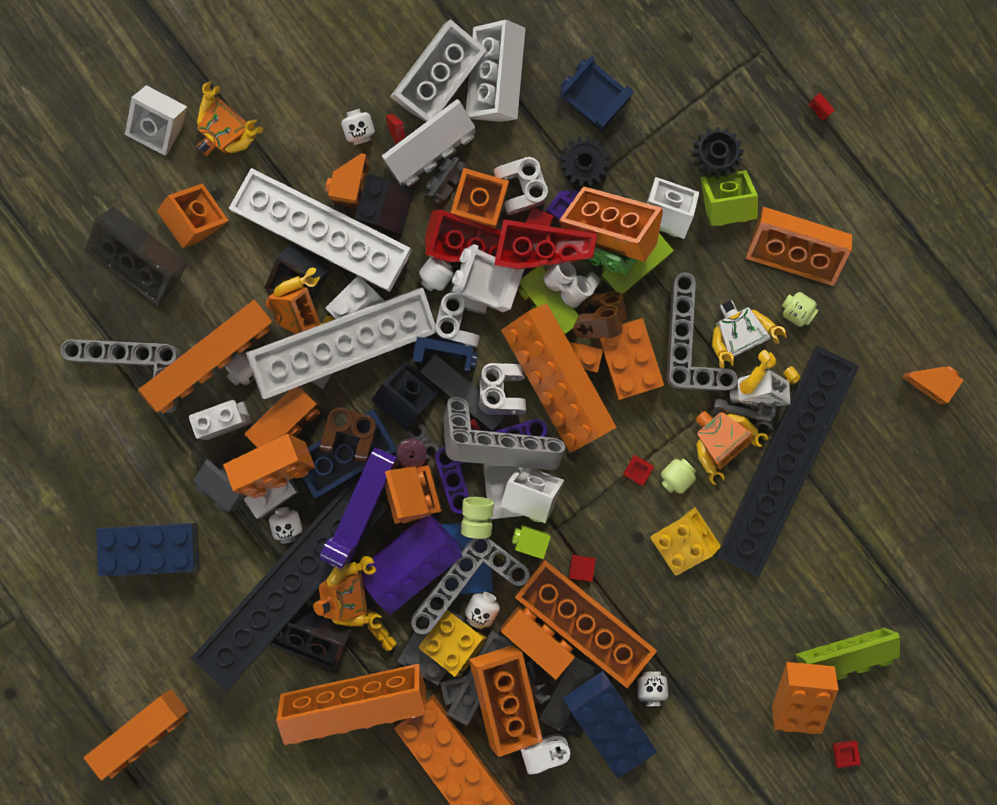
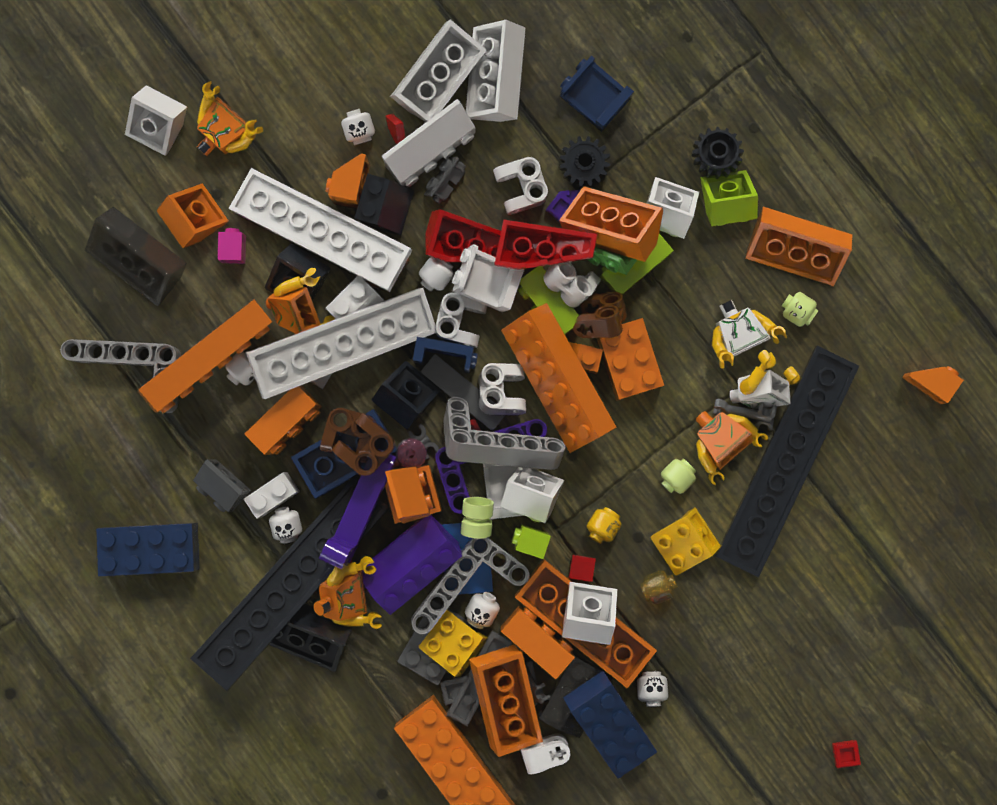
orange brick [83,689,189,780] -> none
white panel [189,400,252,440] -> none
orange brick [223,434,315,498] -> none
orange brick [276,664,426,745] -> none
yellow axle [363,609,396,652] -> none
orange brick [451,168,509,229] -> none
red tile [526,207,554,227] -> none
red tile [622,455,655,487] -> none
light grey beam [667,272,738,391] -> none
orange brick [772,662,838,734] -> none
lime slope [795,628,900,680] -> none
red tile [809,93,835,121] -> none
none -> dark pink brick [218,228,246,264]
none -> reddish brown piece [331,412,395,476]
none -> white slope [562,582,617,645]
none -> yellow head [586,507,622,544]
none -> clear yellow head [641,570,678,604]

